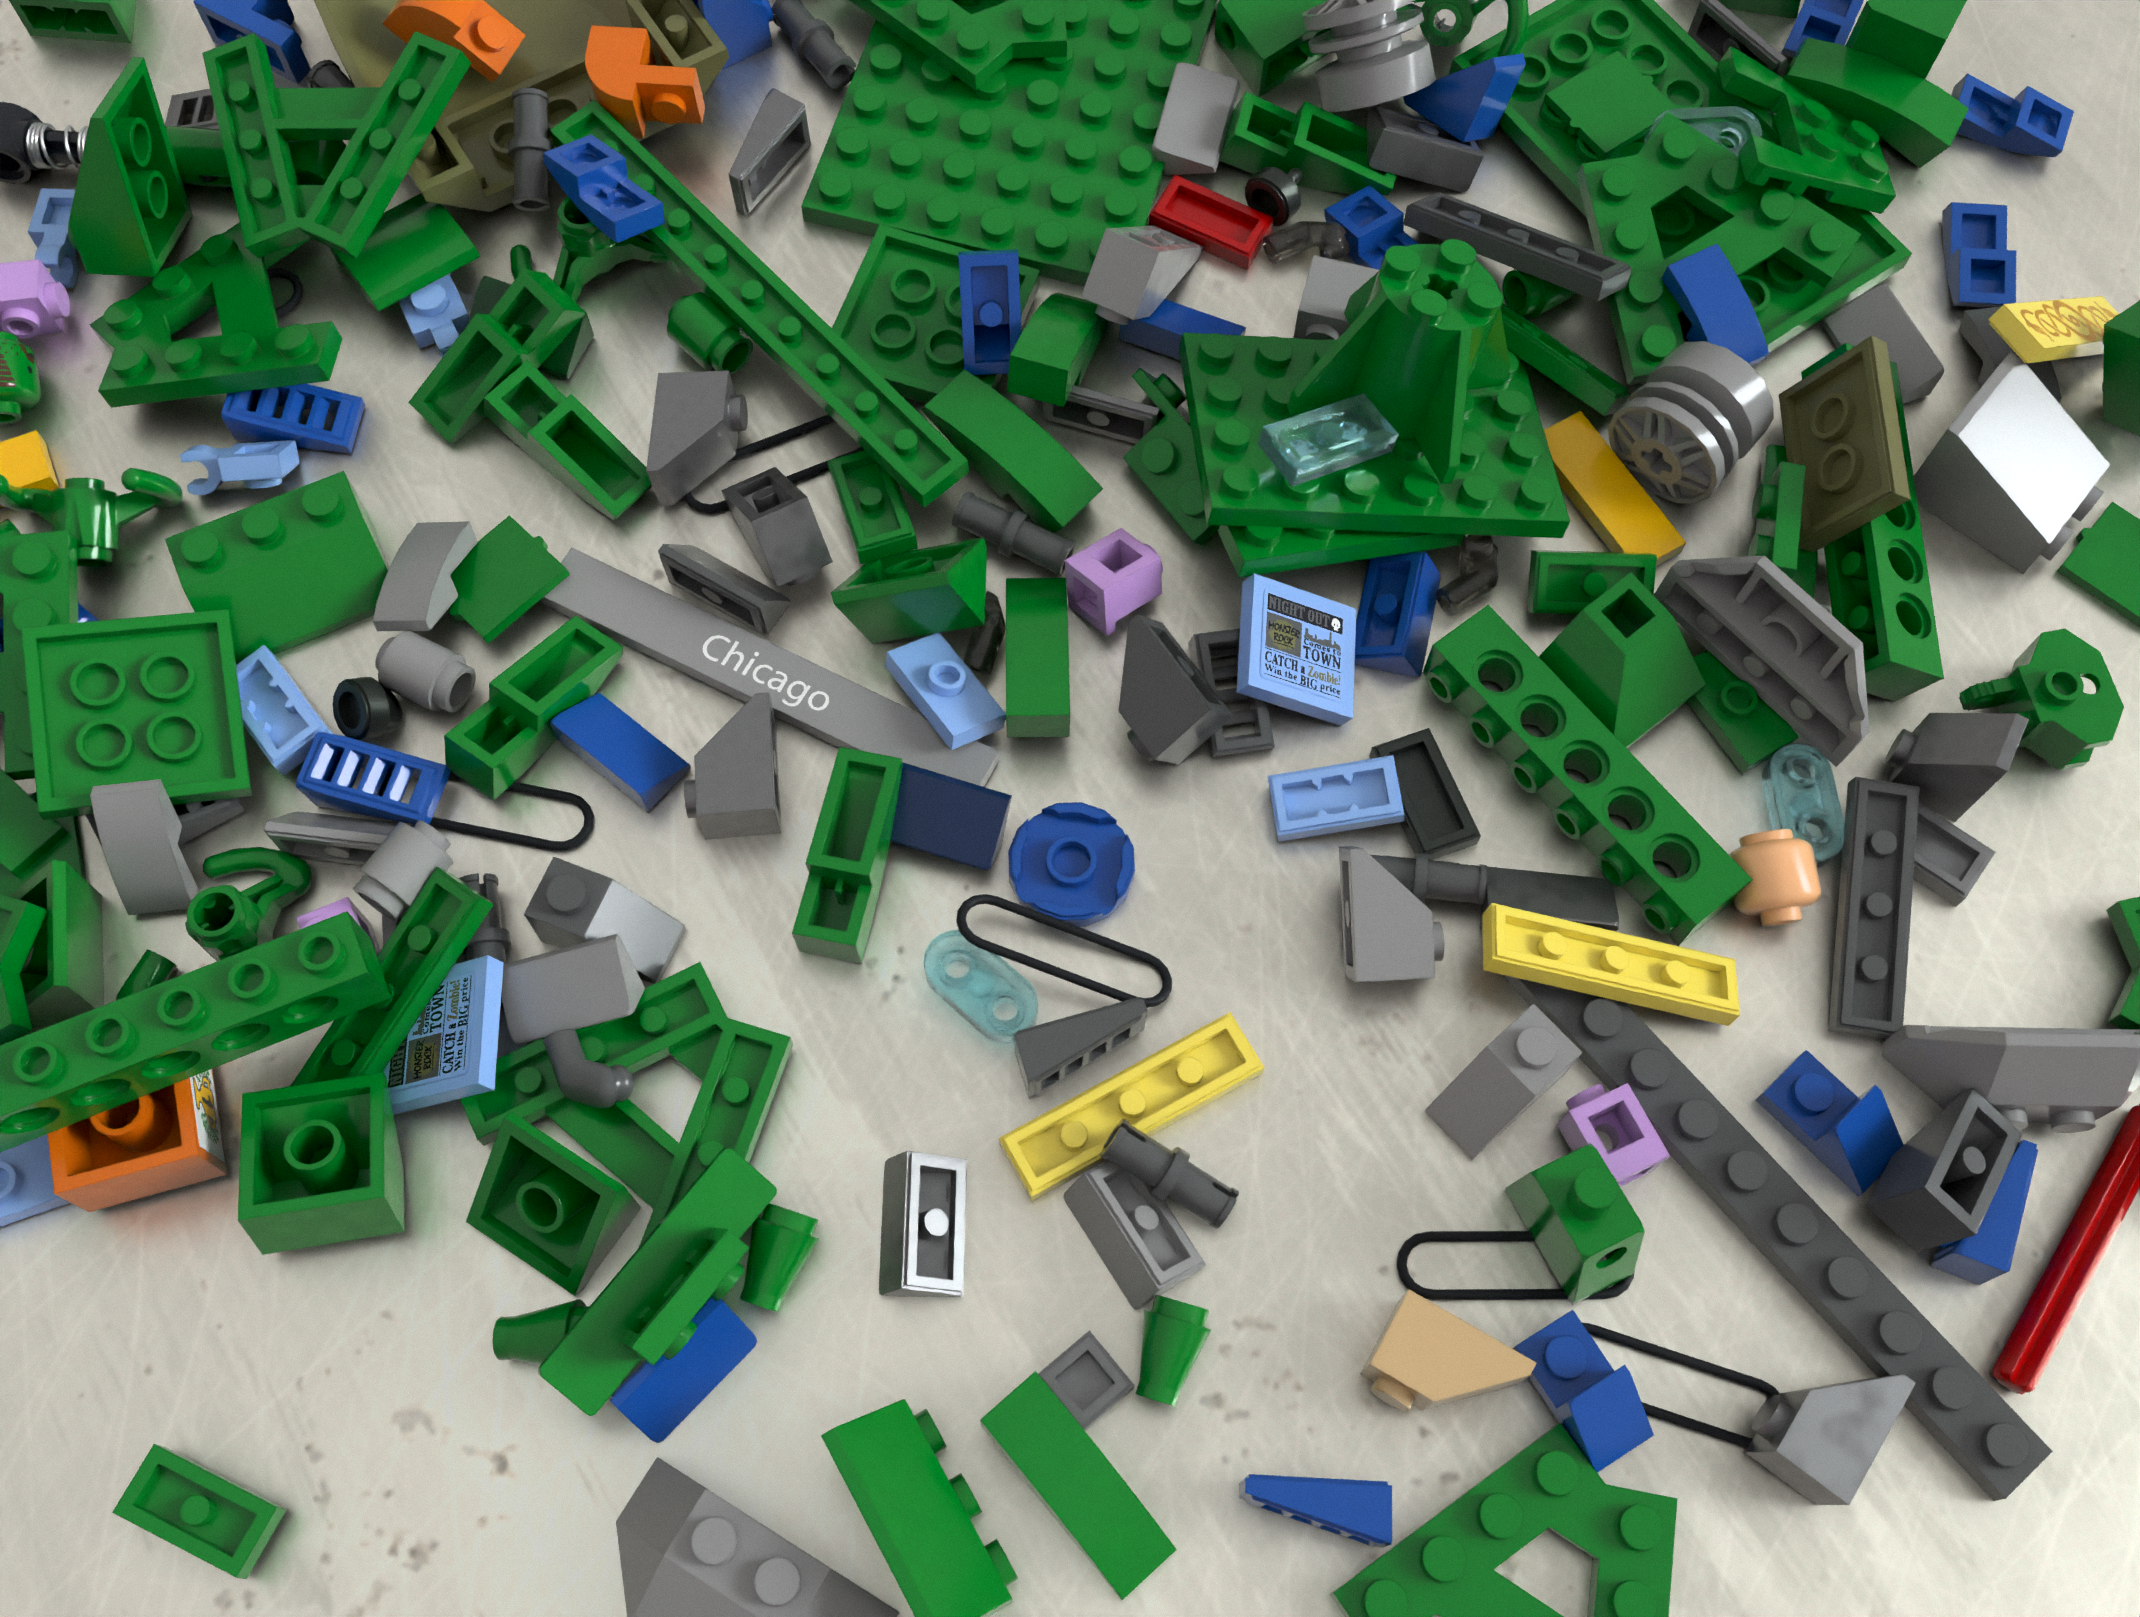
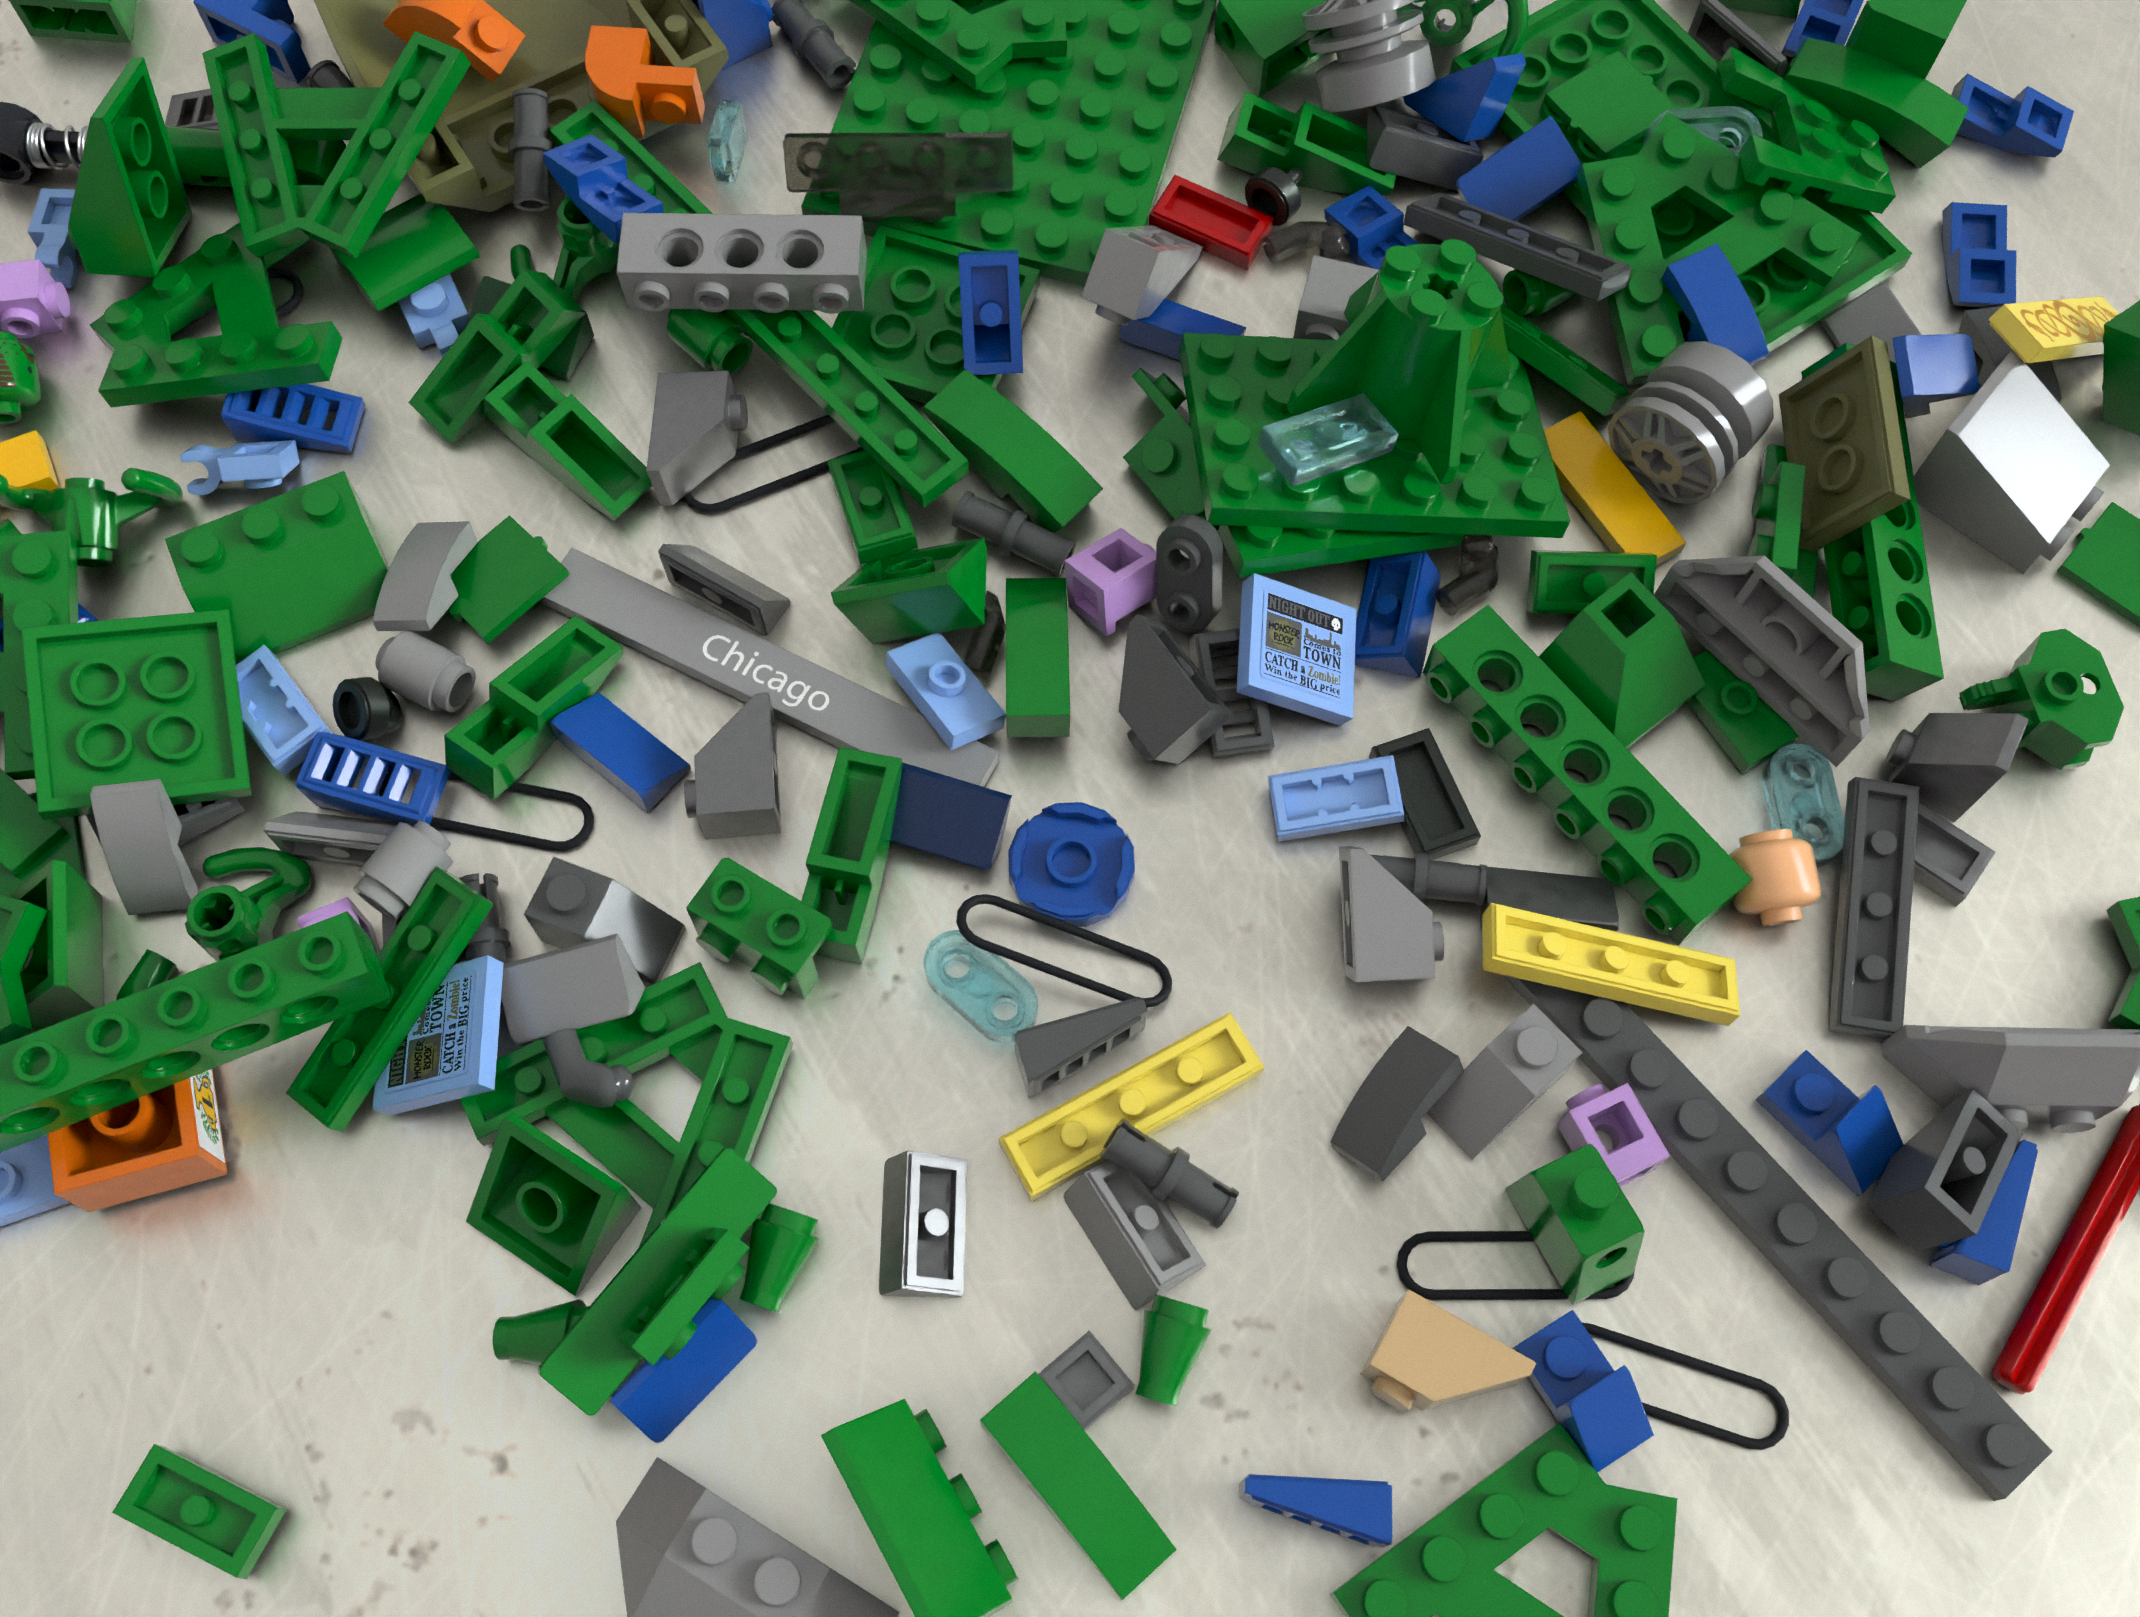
green slope [238,1072,405,1255] -> none
flat silver slope [721,467,833,587] -> none
flat silver slope [728,88,811,216] -> none
green slope [1007,293,1109,407] -> none
flat silver slope [1043,385,1164,444] -> none
light grey slope [1152,62,1240,175] -> none
flat silver slope [1745,1374,1916,1505] -> none
none -> light grey brick [616,213,867,314]
none -> green bracket [686,858,833,999]
none -> clear light blue tile [707,99,748,183]
none -> clear smoke bracket [783,132,1013,222]
none -> dark grey plate [1156,515,1223,633]
none -> dark grey slope [1330,1026,1464,1182]
none -> blue slope [1455,116,1582,221]
none -> slope [1892,334,1980,419]

